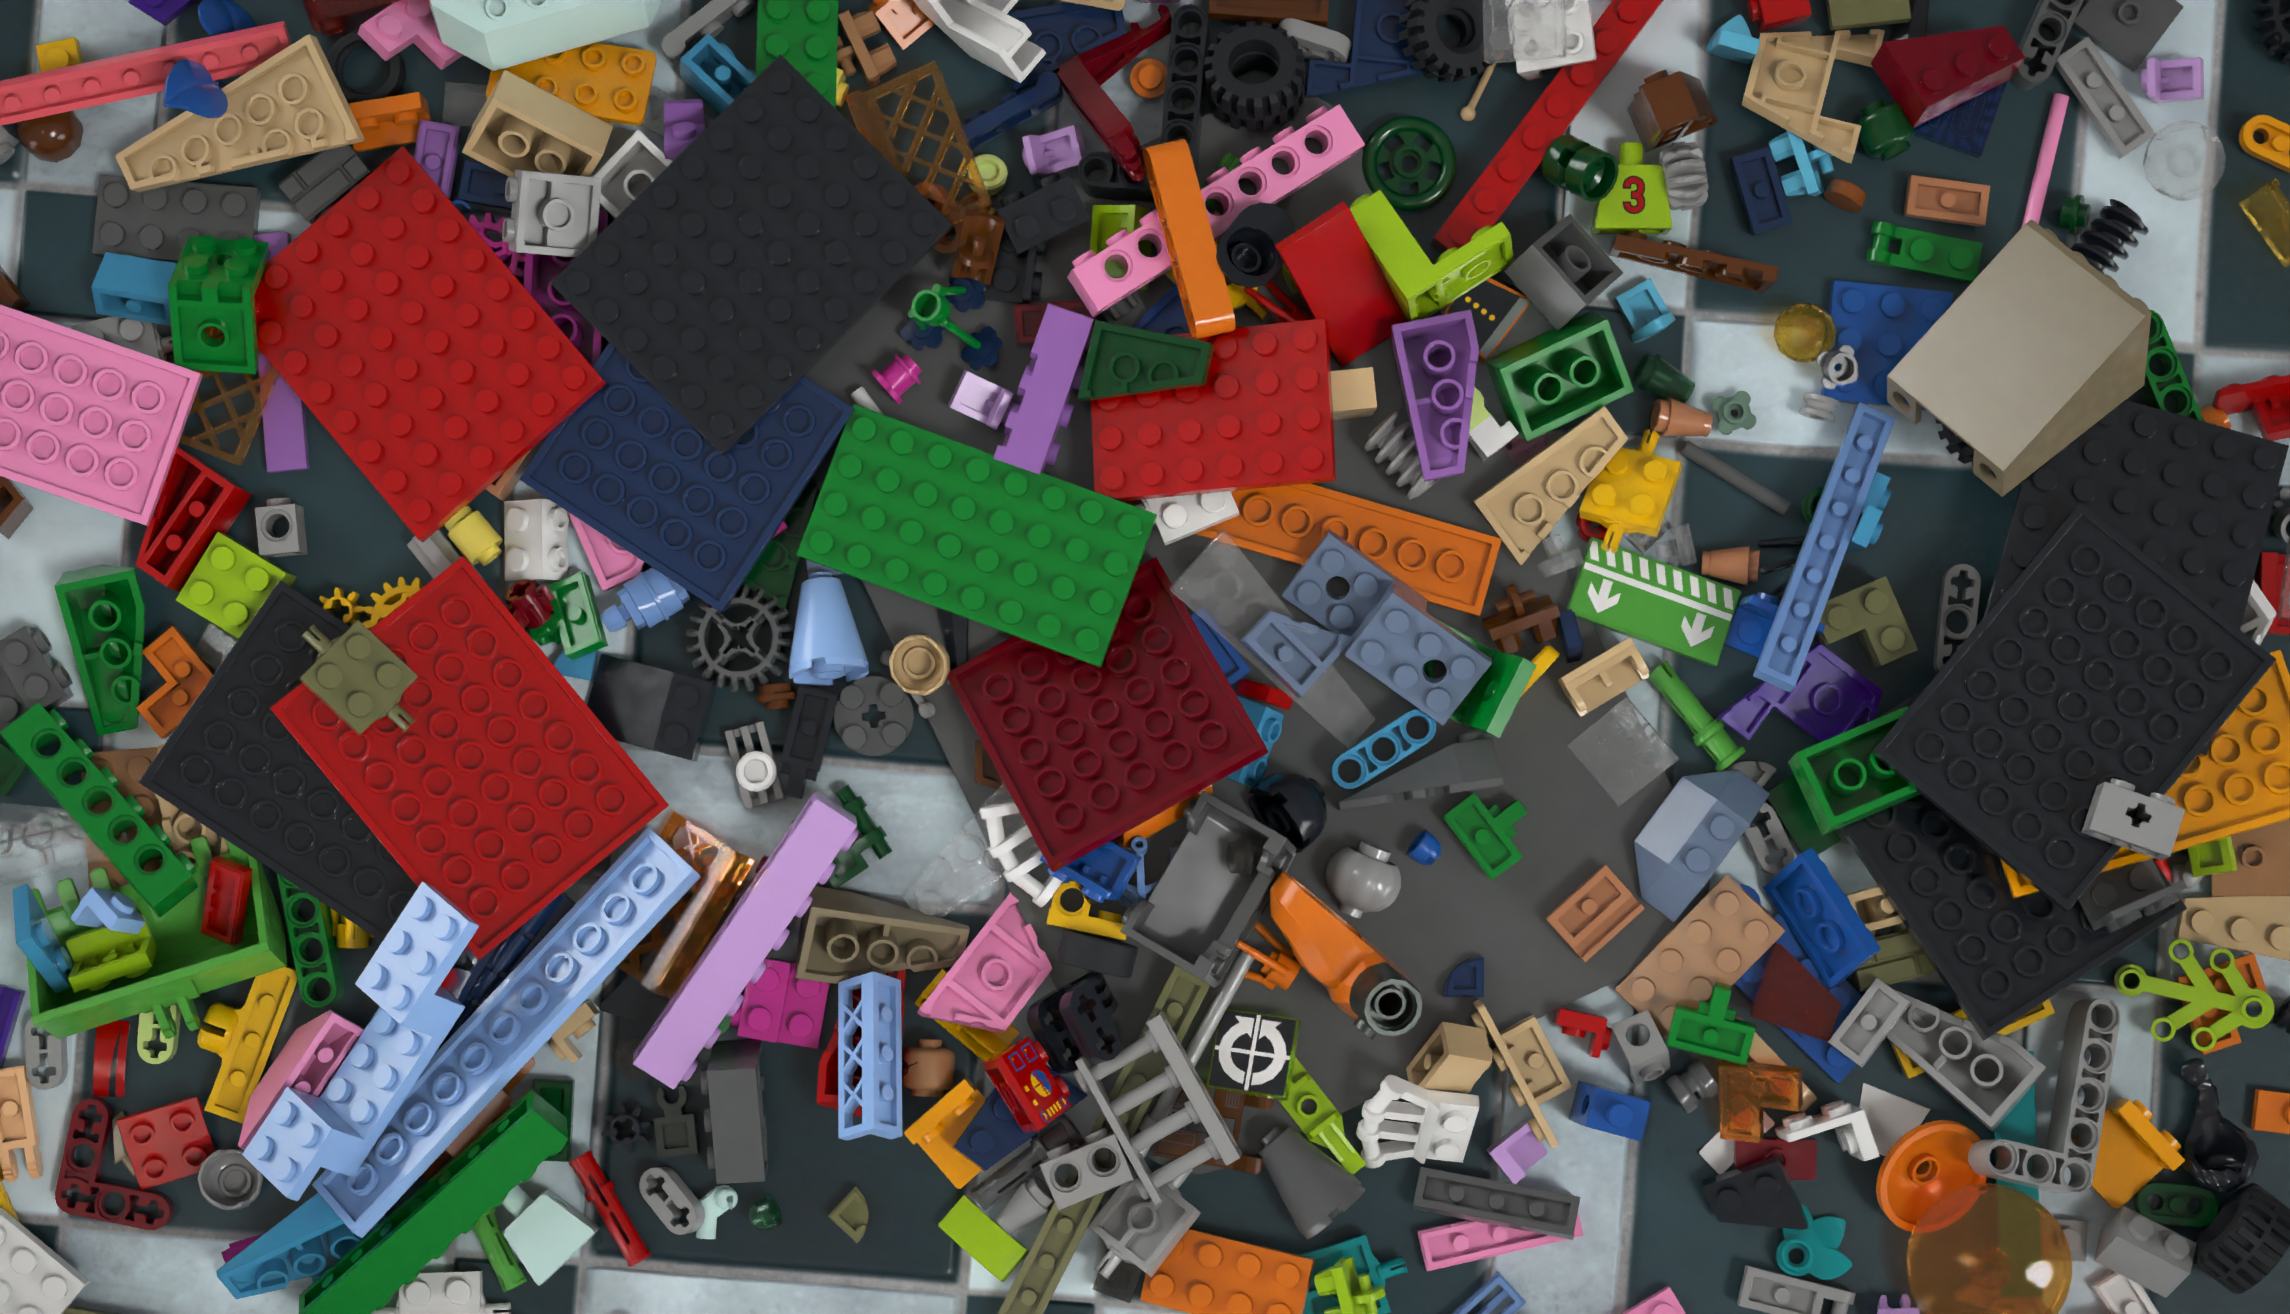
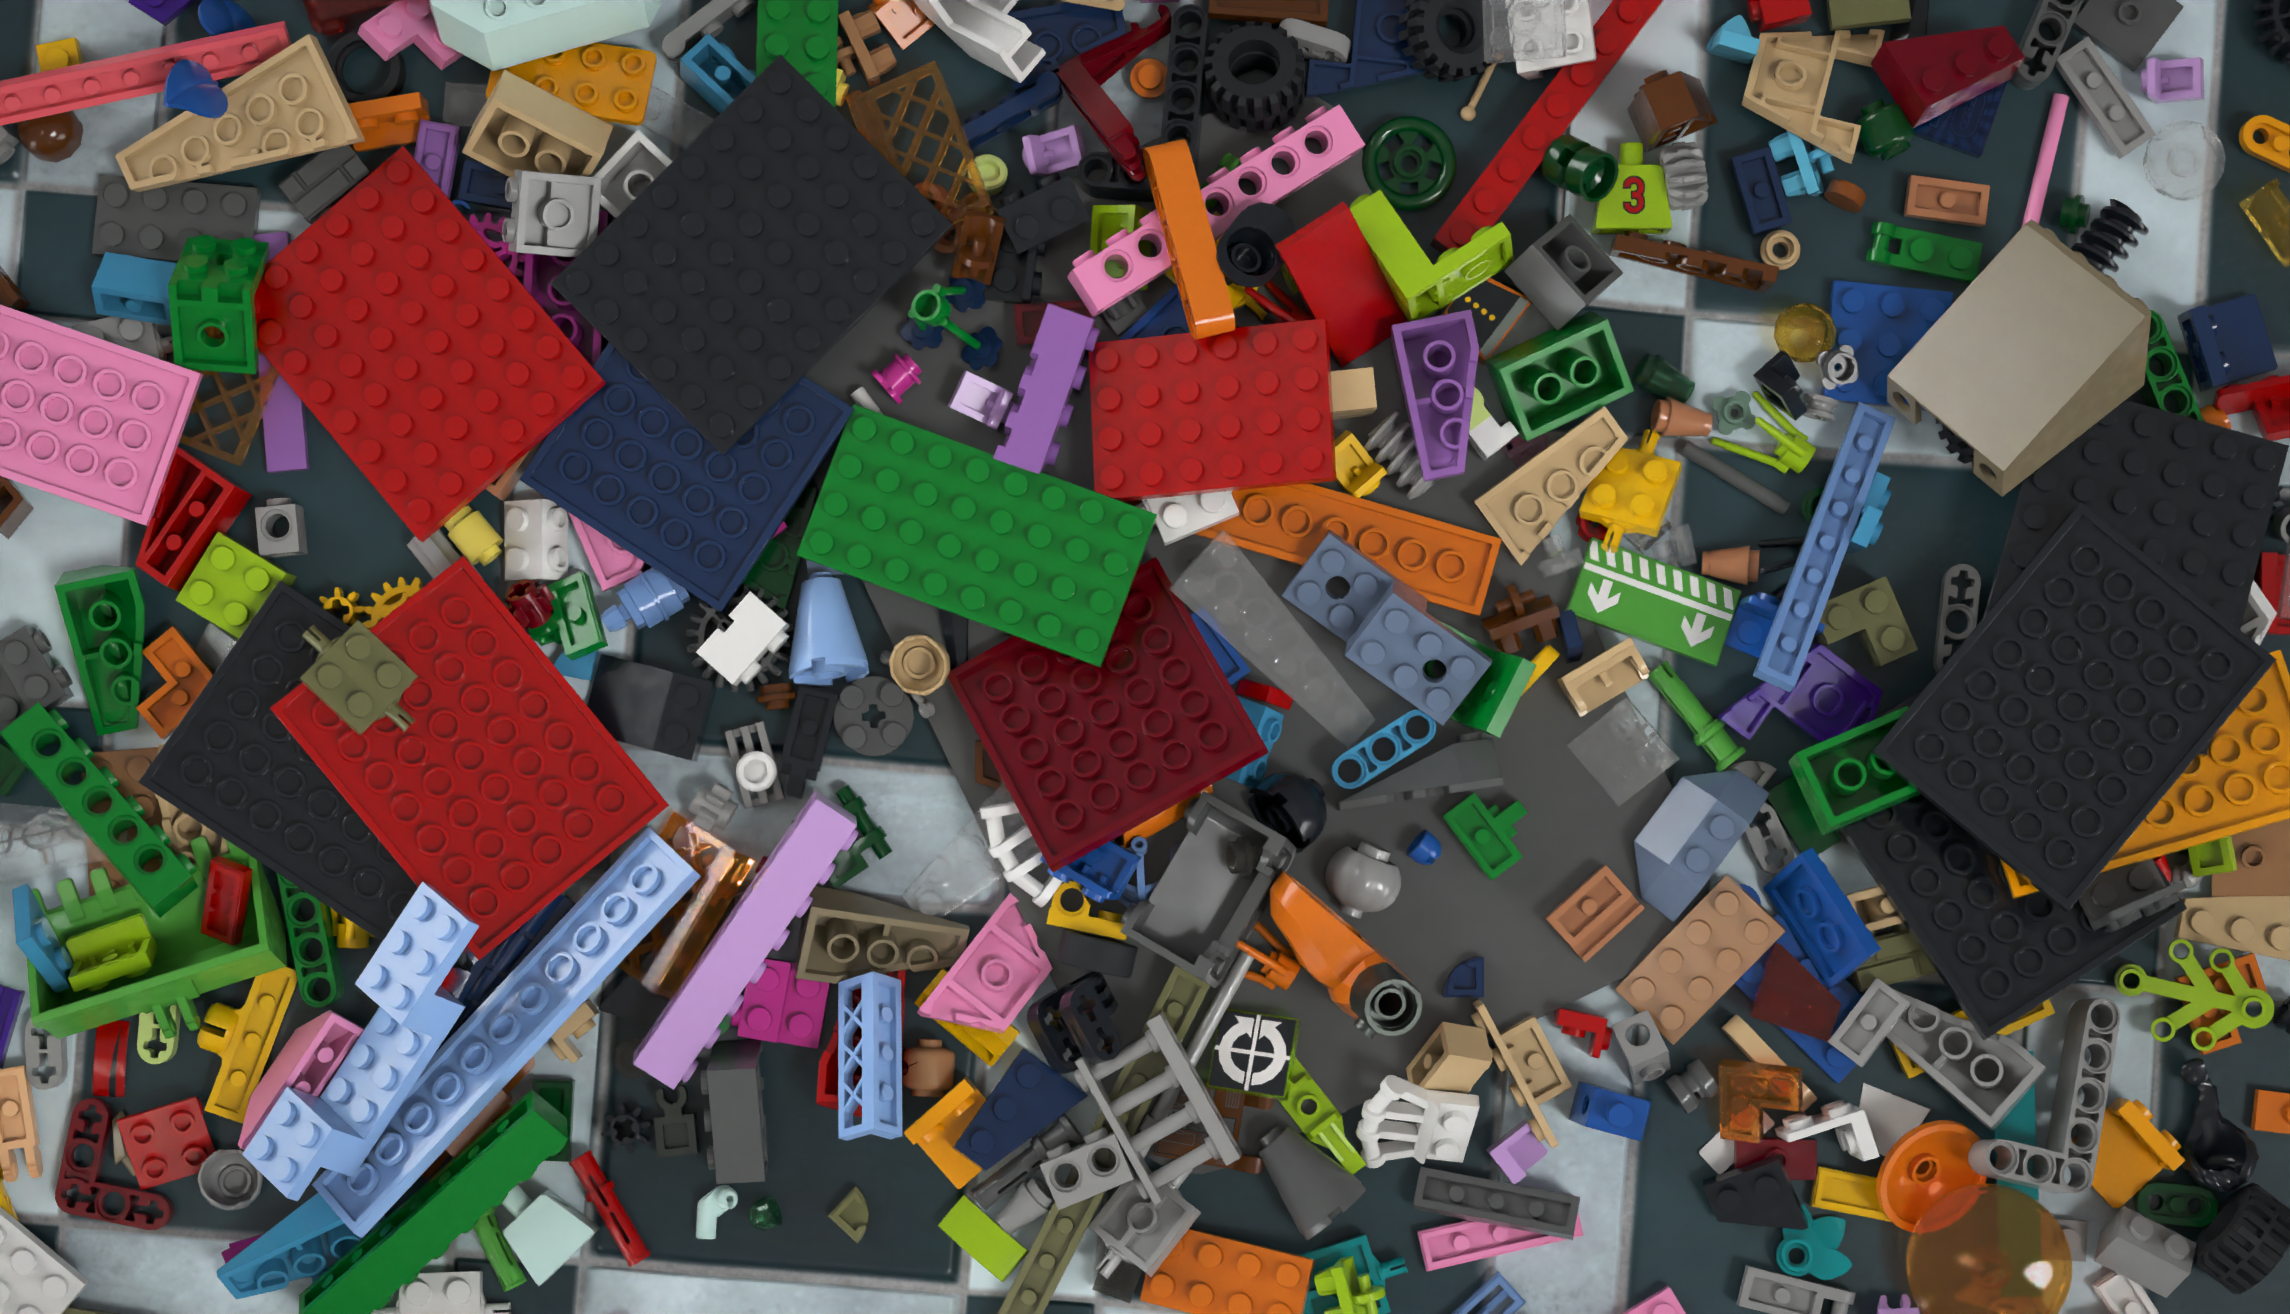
light blue bracket [71,887,146,934] -> none
light grey beam [639,1166,705,1235] -> none
medium lavender bracket [663,99,705,159] -> none
red slope [981,1036,1071,1133] -> none
dark green wing [1077,320,1214,402] -> none
sand blue wing [1240,611,1353,697] -> none
medium azure tile [1614,278,1676,343] -> none
green hinge [1666,981,1756,1066] -> none
light grey brick [2081,779,2186,860] -> none
none -> light grey gear [688,783,738,833]
none -> white brick [696,592,790,686]
none -> yellow bracket [1334,430,1387,498]
none -> lime plant [1710,391,1816,474]
none -> black bracket [1753,350,1807,421]
none -> tan plate [1760,230,1800,270]
none -> yellow tile [1809,1166,1891,1222]
none -> dark blue bracket [2177,294,2278,392]

